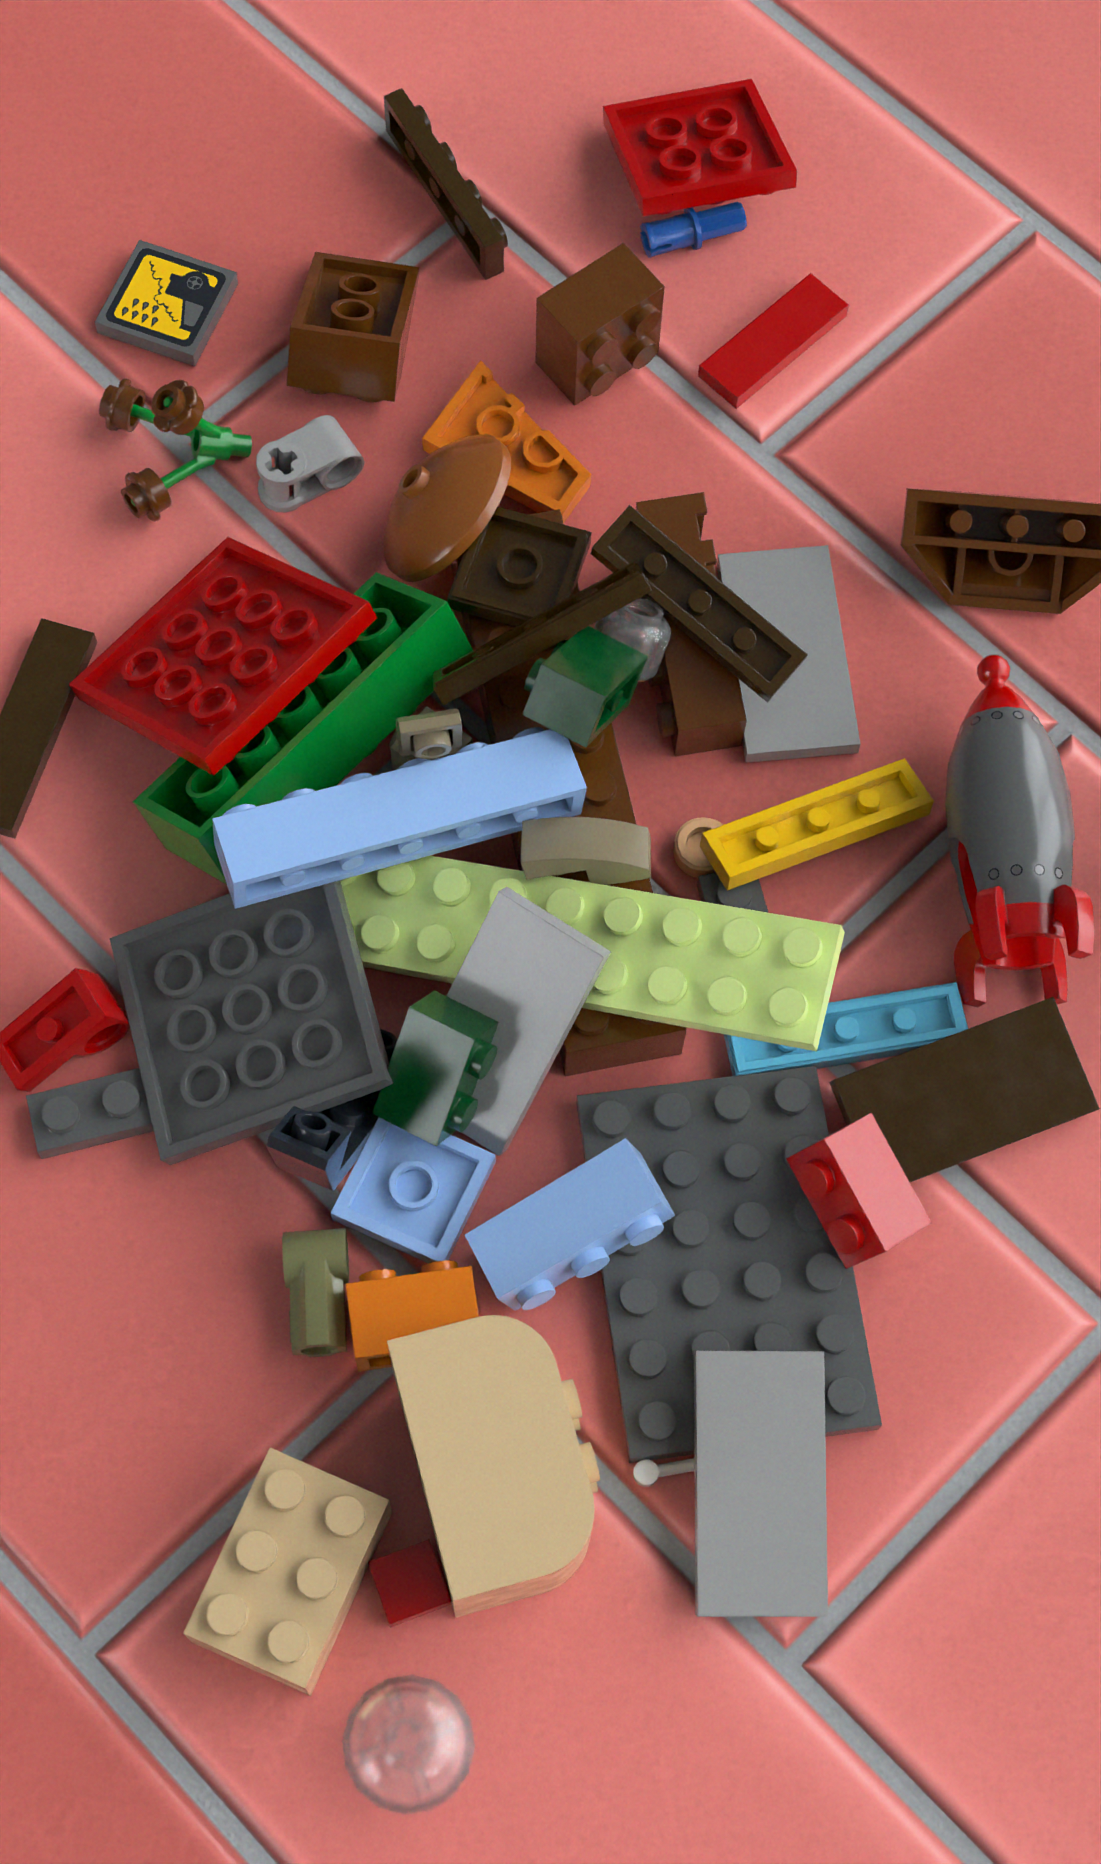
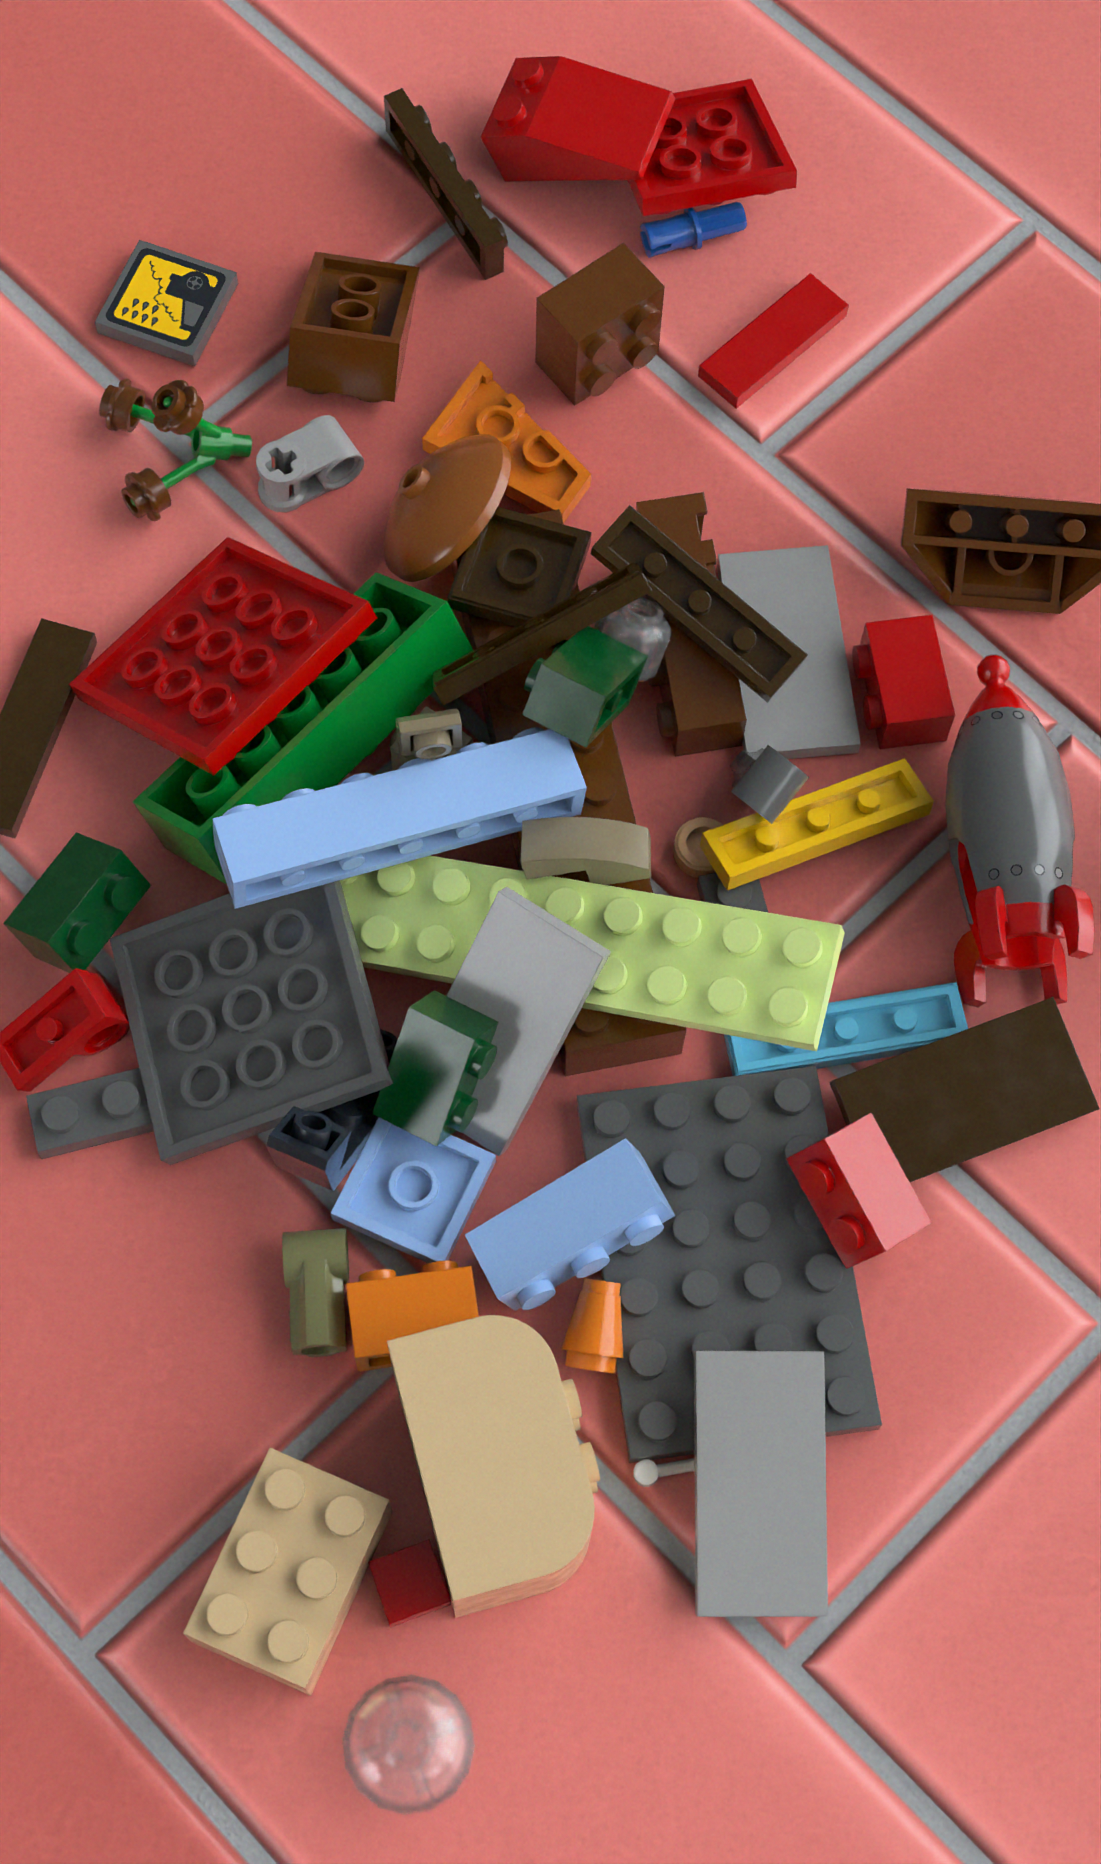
none -> dark green brick [3,832,152,973]
none -> red slope [480,56,675,182]
none -> orange cone [561,1278,623,1373]
none -> dark grey piece [730,745,809,824]
none -> red brick [852,614,956,749]

